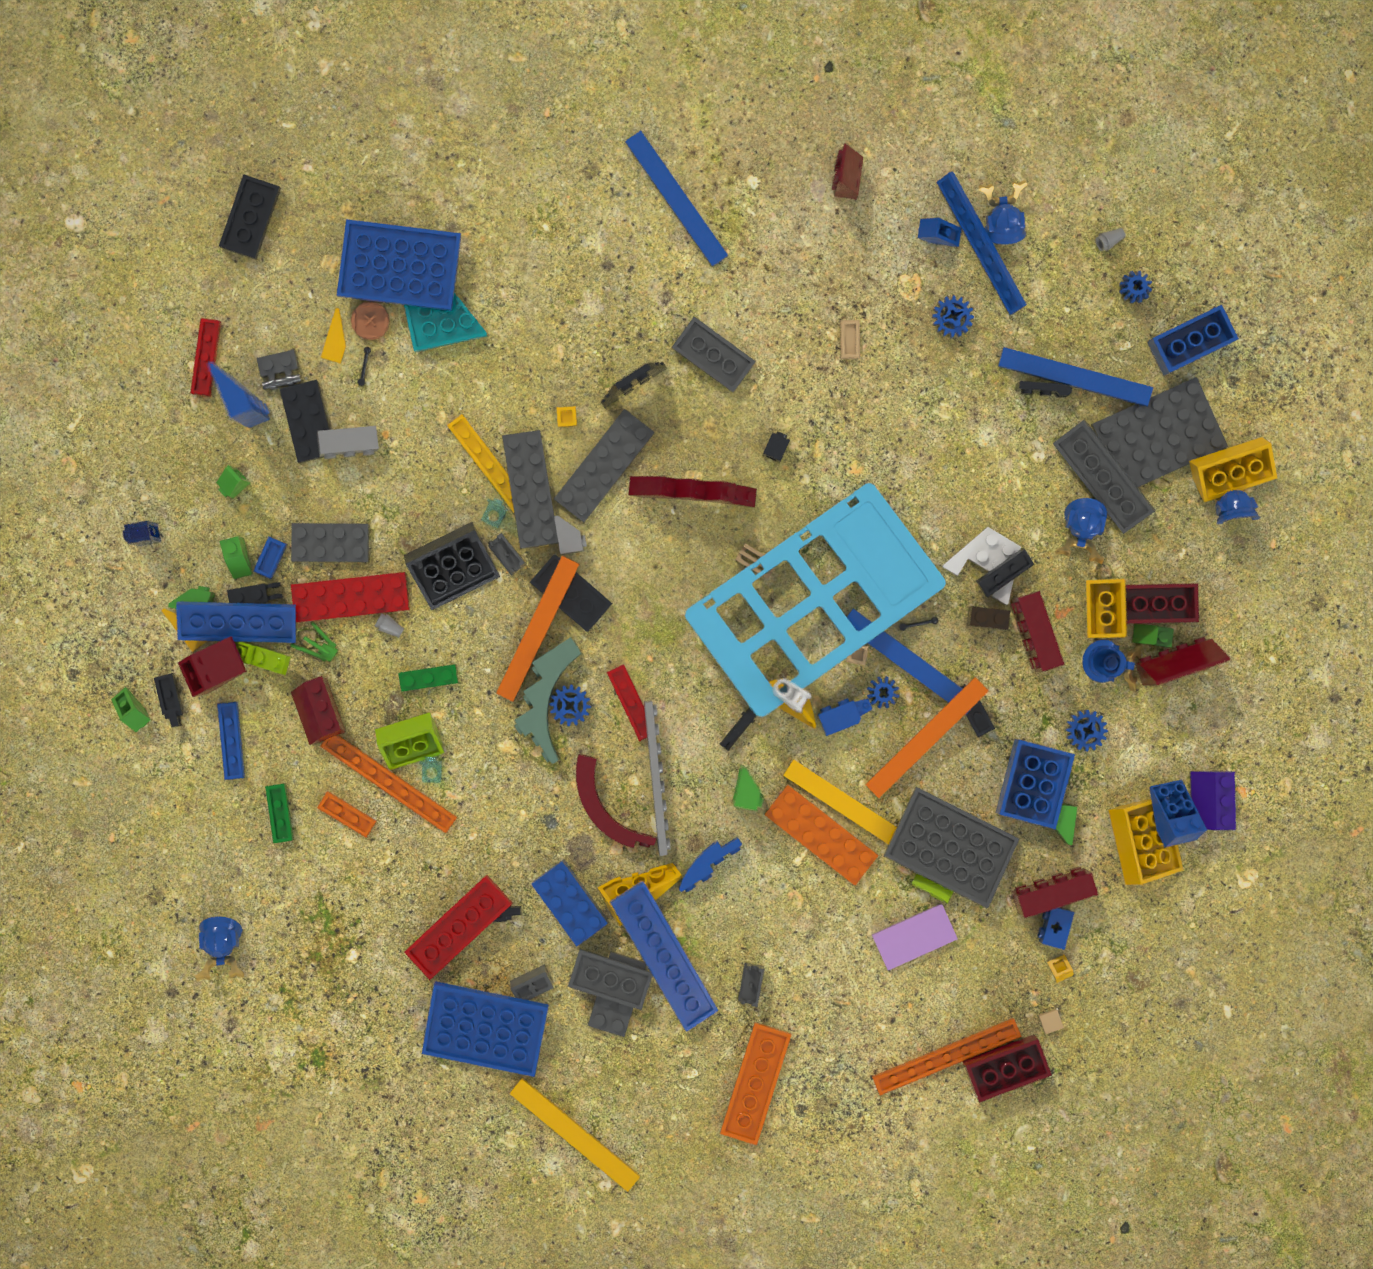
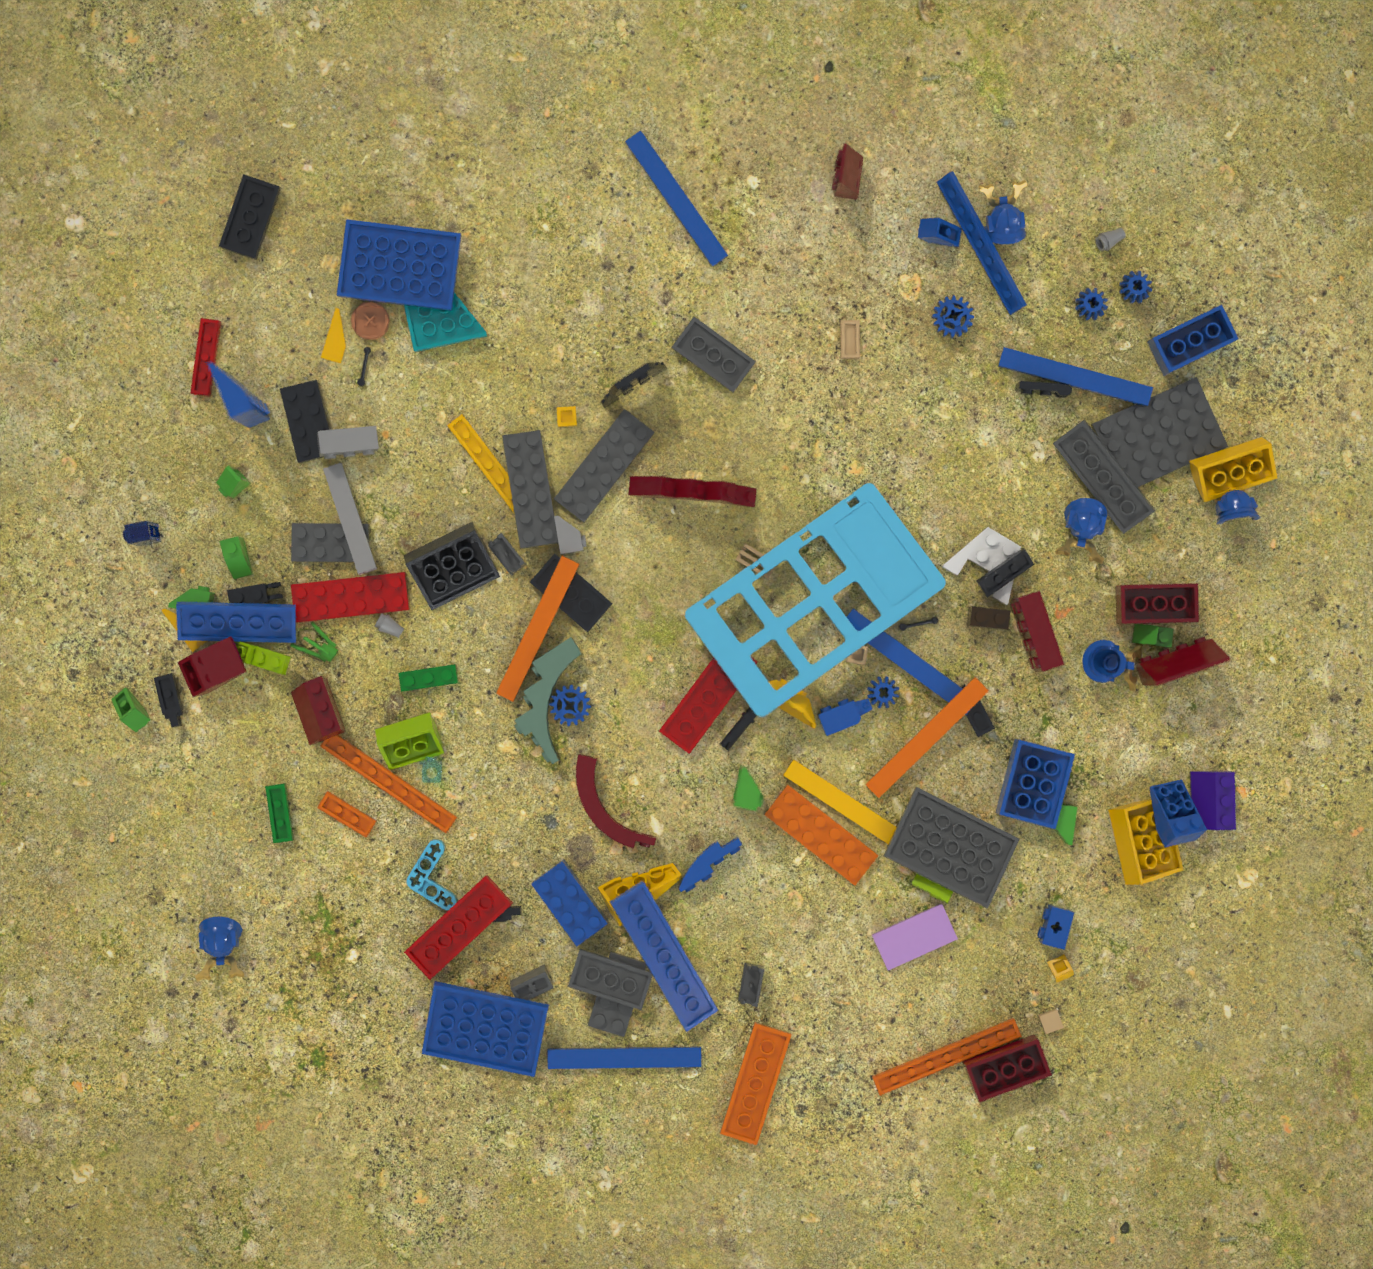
blue tile [217,702,245,780] -> none
blue tile [253,537,288,579] -> none
dark grey plate [257,350,301,390] -> none
clear light blue bracket [481,498,508,528] -> none
yellow tile [509,1078,640,1192] -> none
red tile [606,664,647,742] -> none
light grey plate [644,700,670,856] -> none
black brick [762,431,790,463] -> none
white piece [773,679,811,713] -> none
dark red brick [1011,867,1099,918] -> none
blue gear [1065,710,1108,751] -> none
yellow slope [1086,579,1127,638] -> none
none -> light grey tile [323,463,377,575]
none -> medium azure beam [407,839,457,910]
none -> blue tile [547,1046,701,1069]
none -> red plate [659,657,758,754]
none -> blue gear [1075,288,1108,321]

